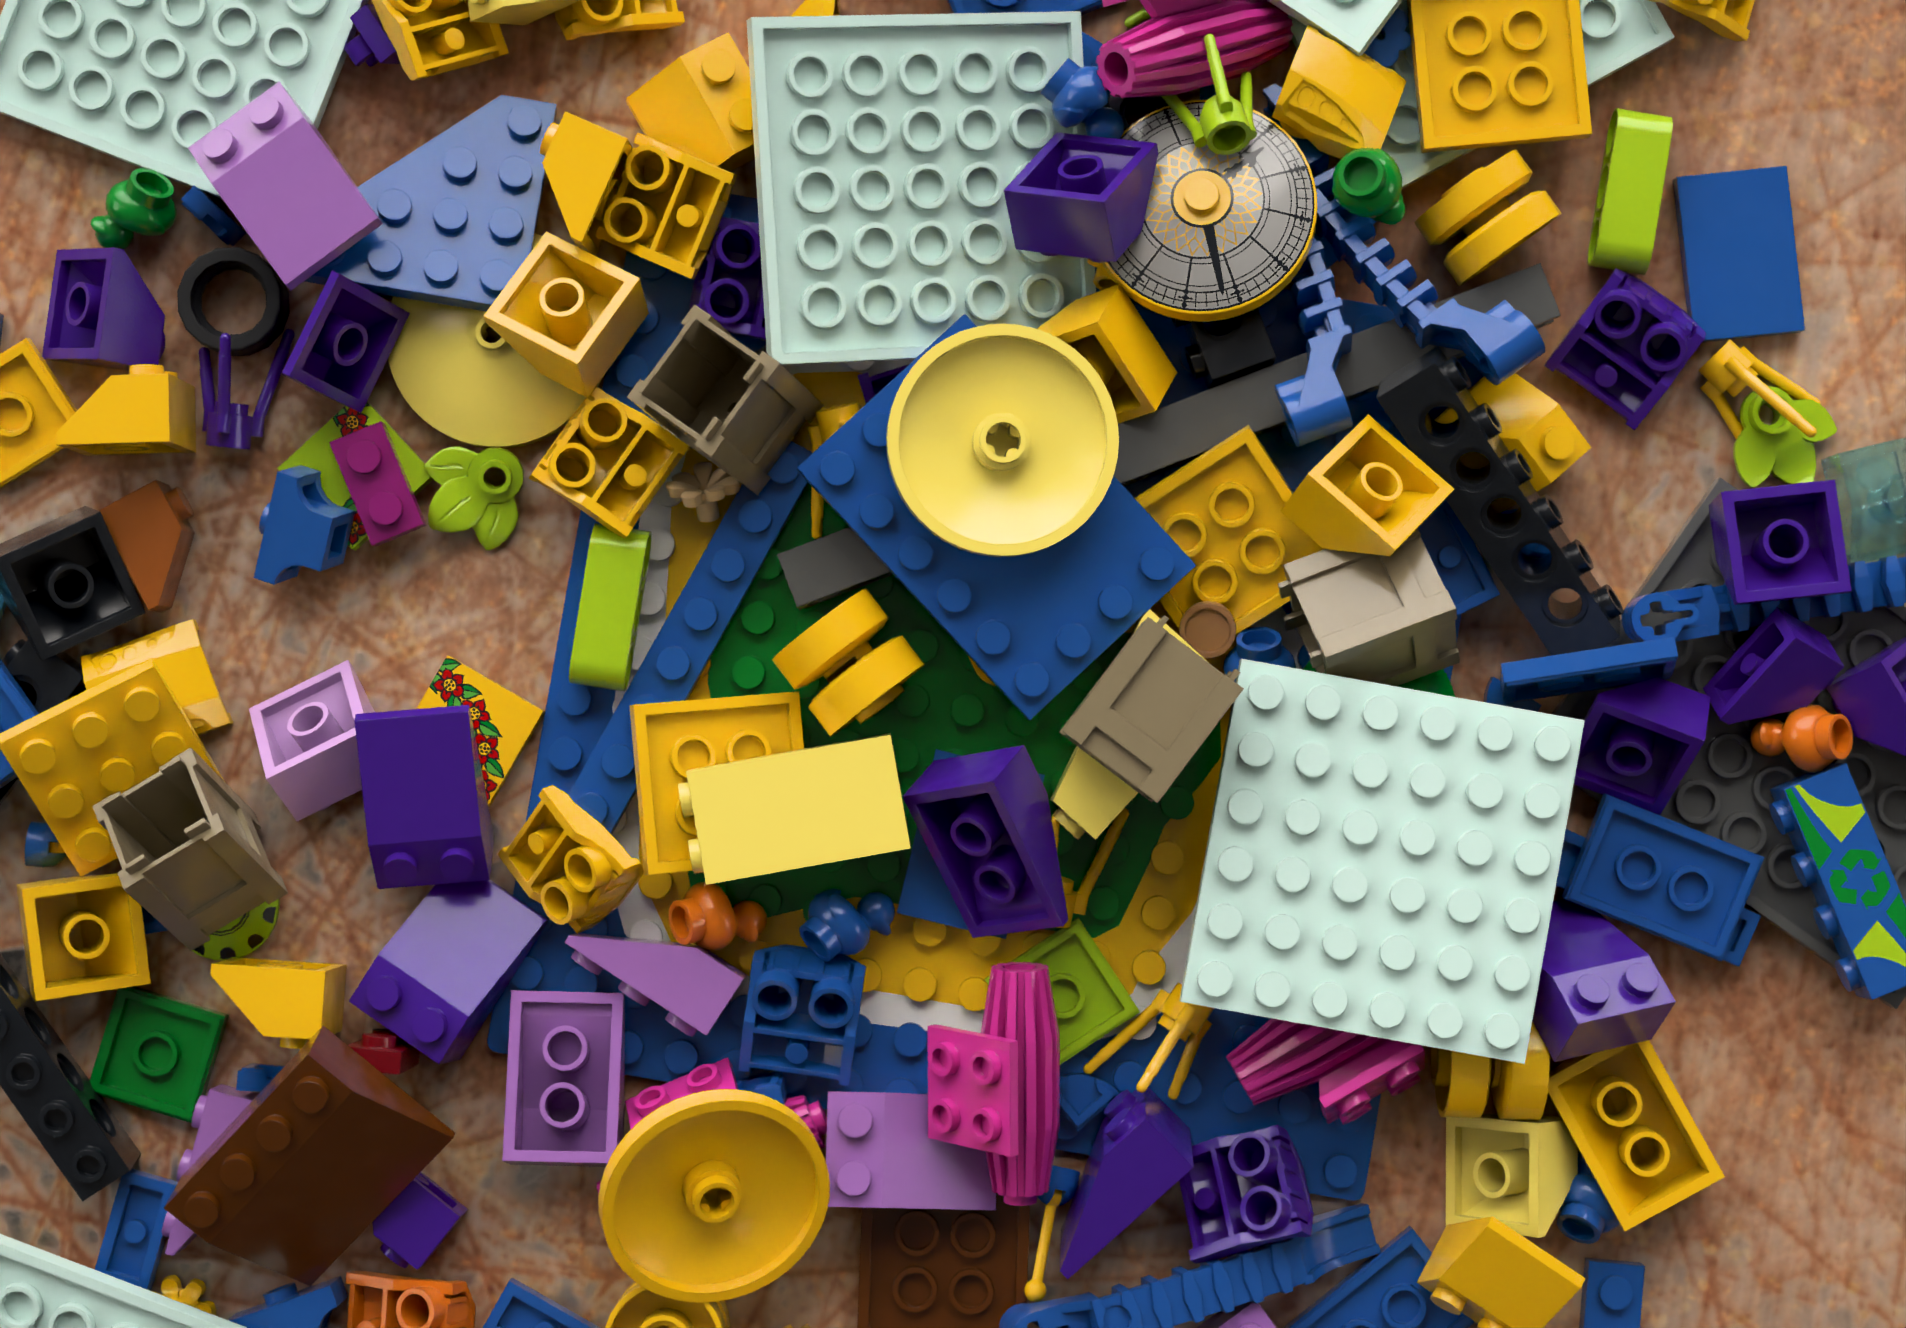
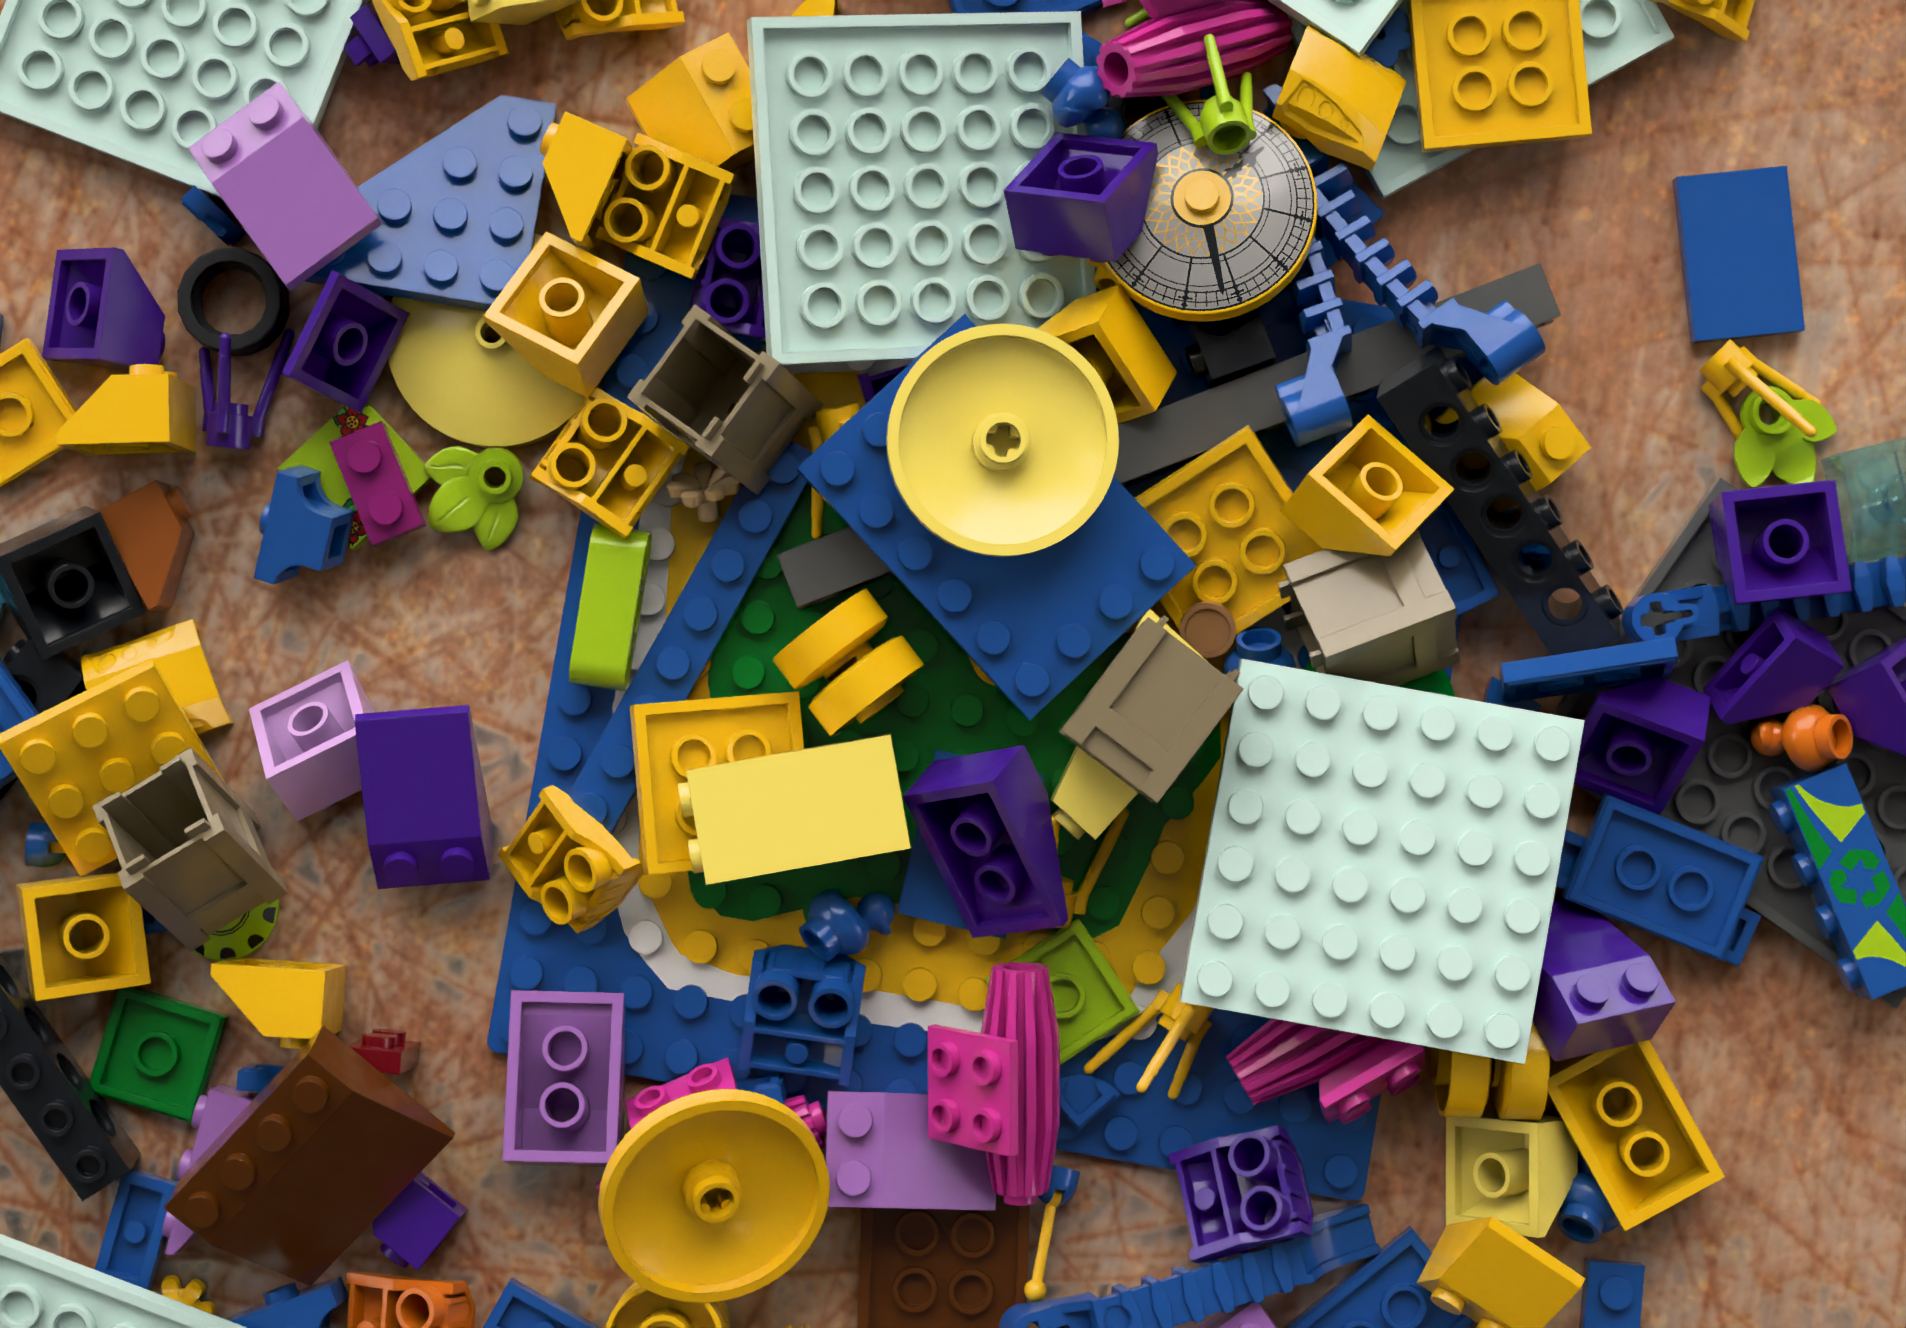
green animal [91,168,177,250] -> none
slope [349,880,549,1064] -> none
tile [416,655,545,807] -> none
medium lavender slope [564,933,747,1037] -> none
orange animal [669,882,767,950] -> none
dark purple slope [1060,1087,1194,1279] -> none
green animal [1332,148,1405,225] -> none
yellow wheel [1414,149,1562,286] -> none
dark purple slope [1544,268,1706,430] -> none
lime beam [1587,108,1673,275] -> none

